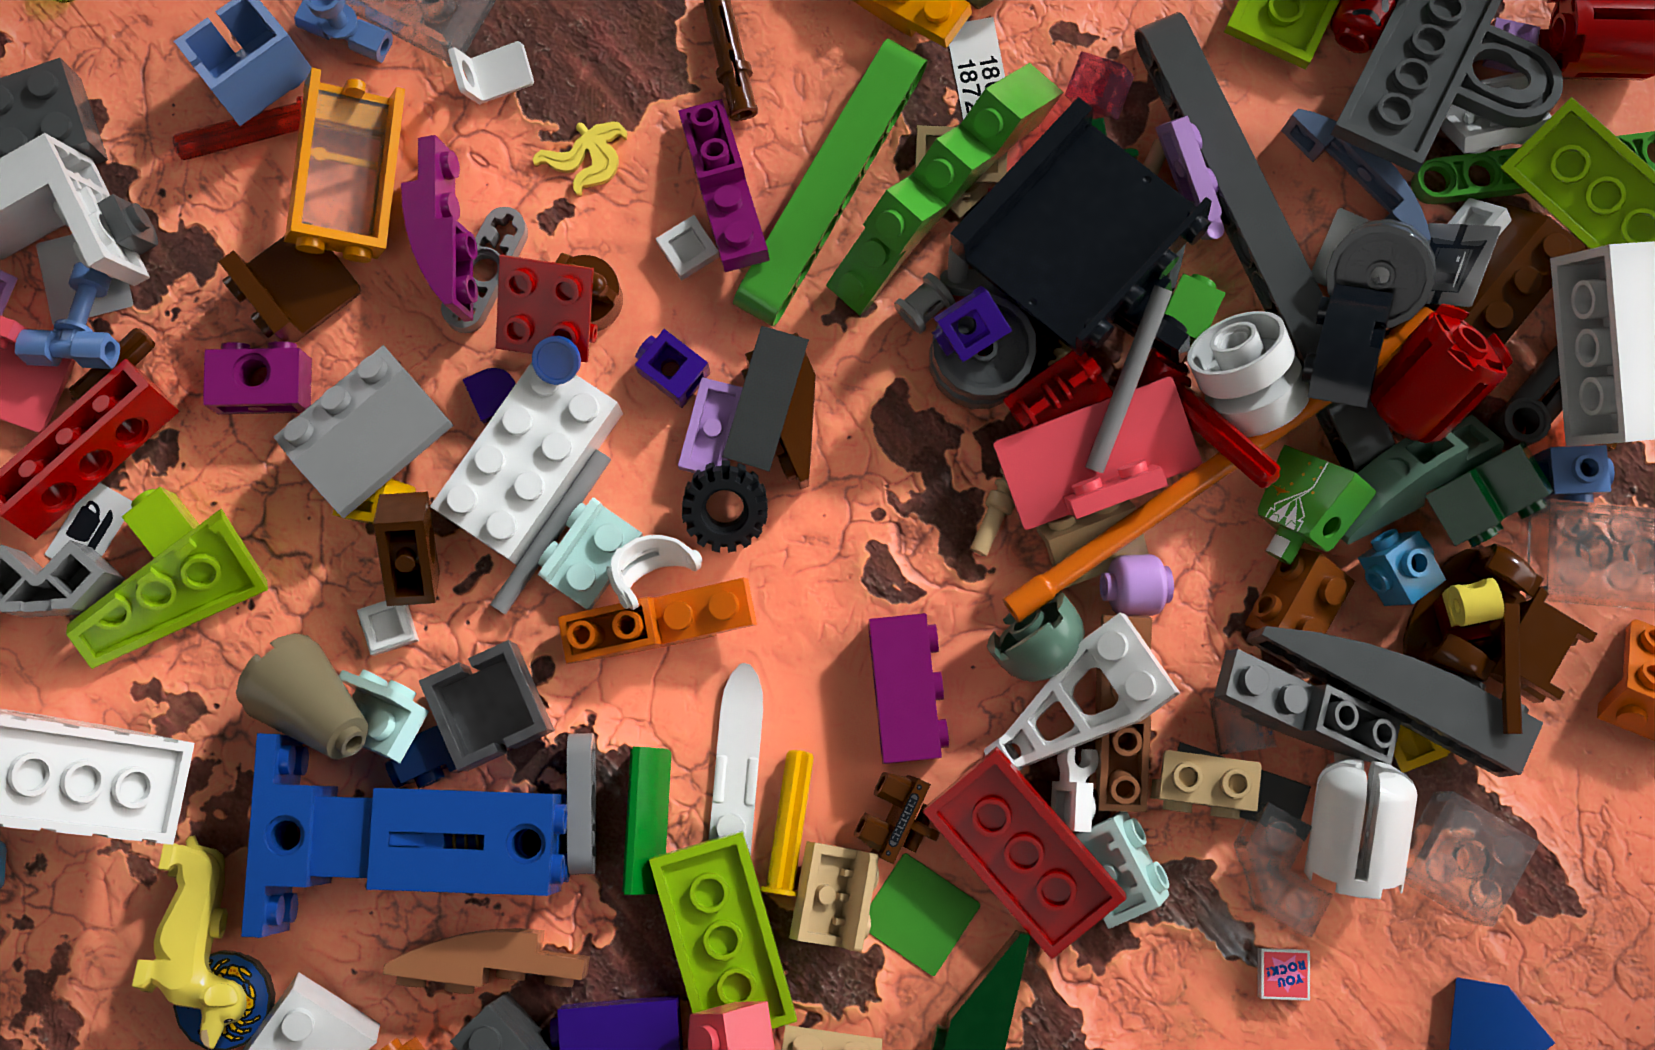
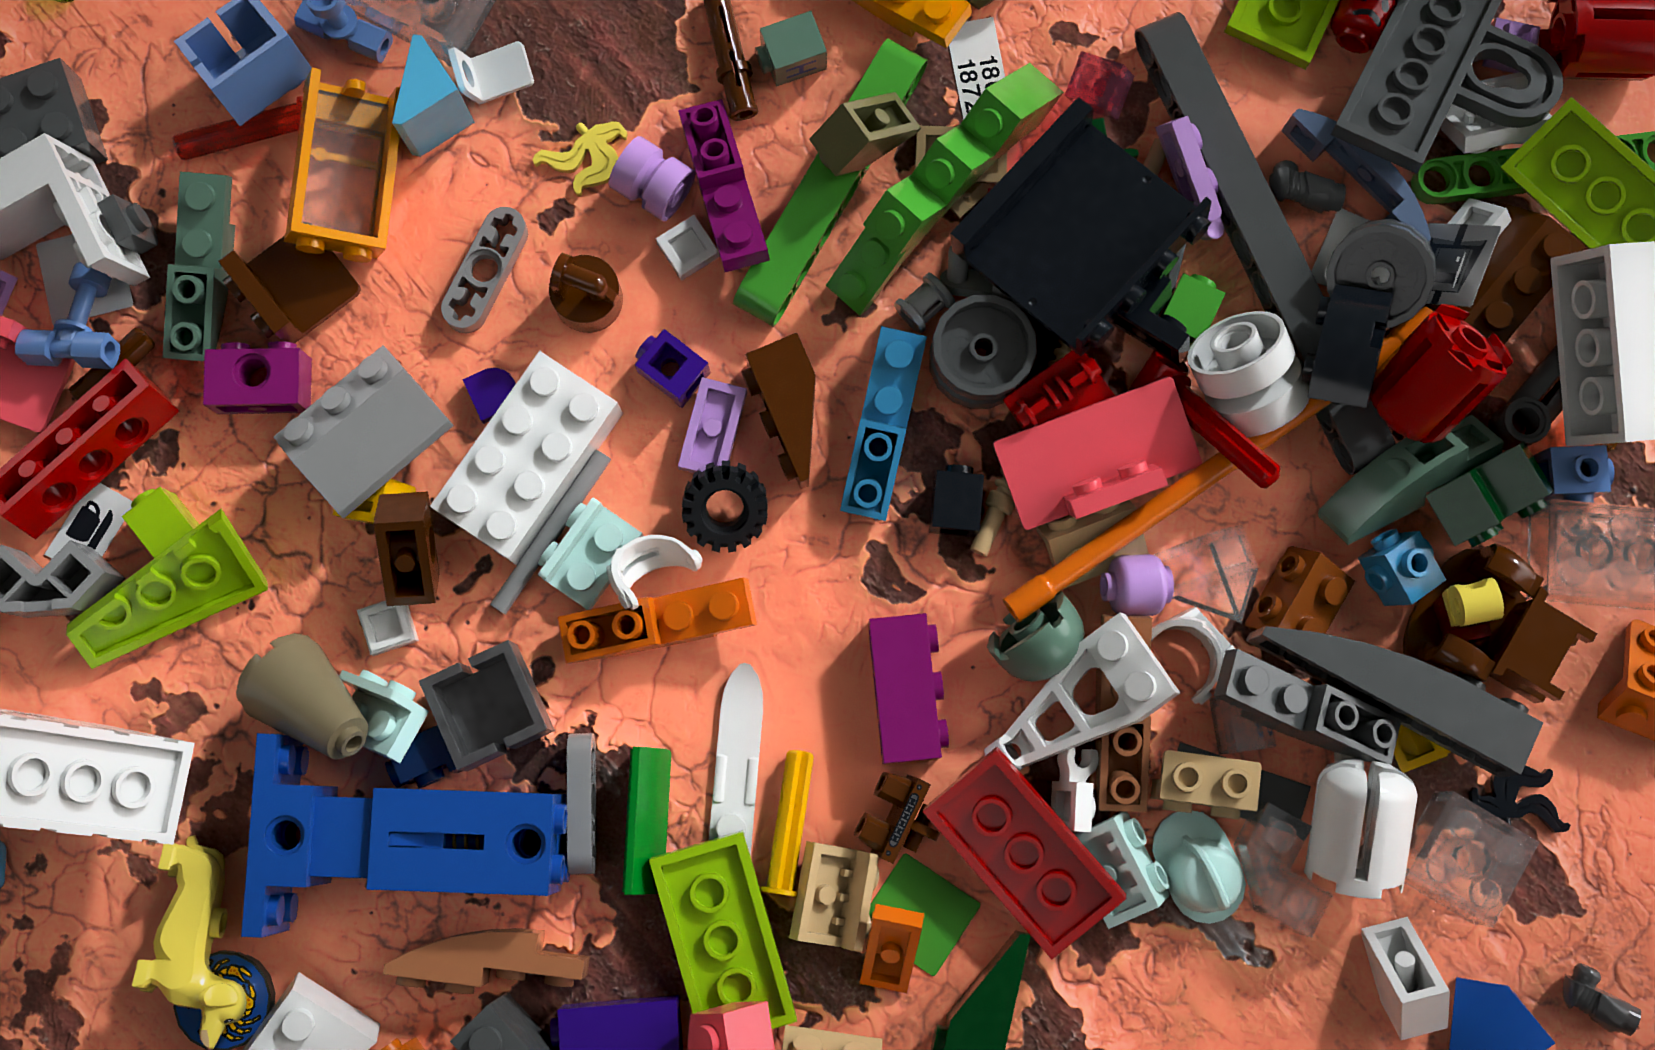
magenta slope [401,135,478,322] -> none
red hinge [495,255,598,362] -> none
blue piece [532,336,581,385] -> none
dark grey sticker [722,326,809,472] -> none
dark purple brick [931,285,1012,362] -> none
light grey bar [1085,285,1172,473] -> none
tile [1257,948,1310,1001] -> none
bright green torso [1258,445,1377,565] -> none
reddish brown piece [1501,603,1523,734] -> none
none -> sand green slope [162,171,235,362]
none -> medium azure slope [392,34,475,157]
none -> lavender wheel [608,136,696,221]
none -> sand green brick [755,11,827,87]
none -> olive slope [809,92,921,177]
none -> dark azure slope [840,326,927,521]
none -> orange slope [859,904,924,994]
none -> black brick [929,464,984,537]
none -> white helmet [1151,607,1235,705]
none -> light aqua piece [1152,810,1246,924]
none -> clear slope [1154,525,1259,623]
none -> dark grey arm [1269,160,1346,213]
none -> white slope [1361,917,1450,1040]
none -> black piece [1468,765,1571,832]
none -> dark grey arm [1563,963,1641,1036]

